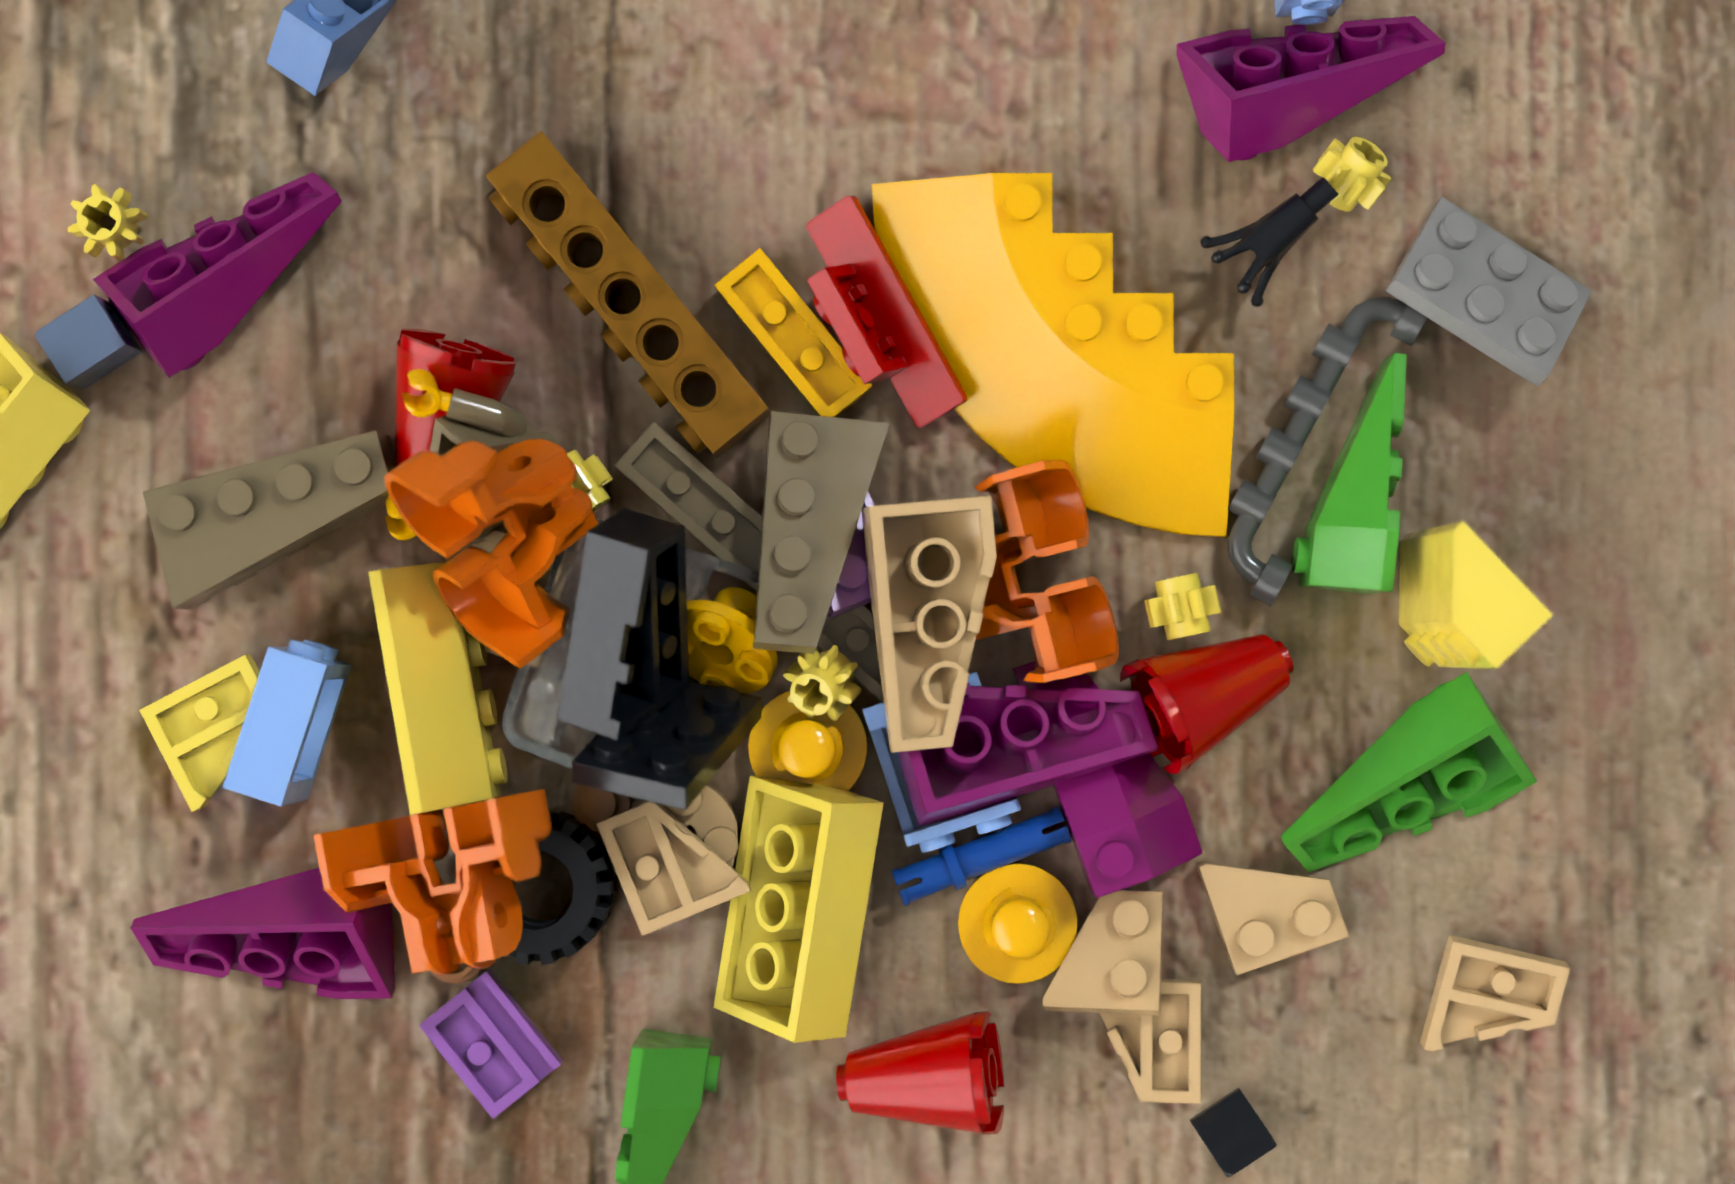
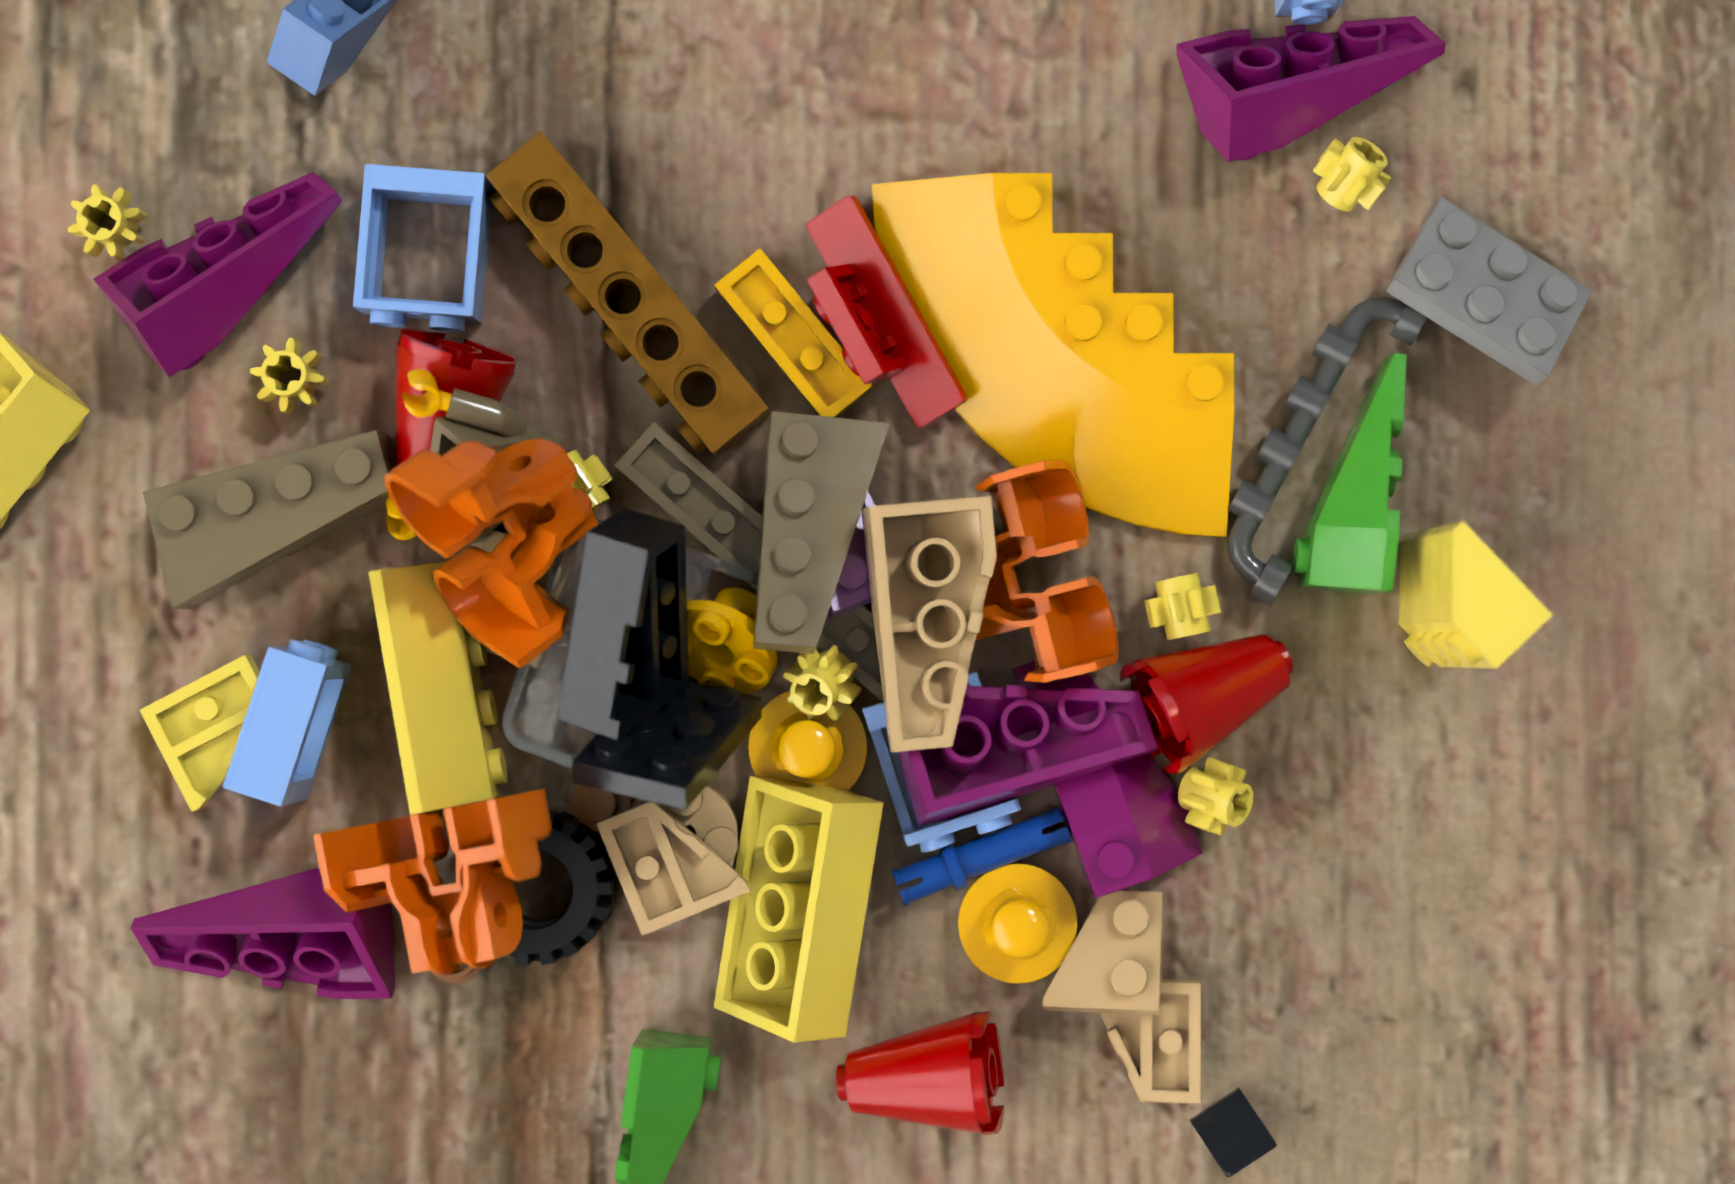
sand blue panel [35,294,143,389] -> none
medium lavender plate [418,968,563,1119] -> none
tan wing [1196,862,1349,975] -> none
black piece [1200,177,1339,307] -> none
bright green wedge [1281,672,1537,873] -> none
tan wing [1420,935,1571,1052] -> none
none -> light yellow gear [250,338,330,414]
none -> light blue window [353,164,493,332]
none -> light yellow gear [1178,757,1253,836]

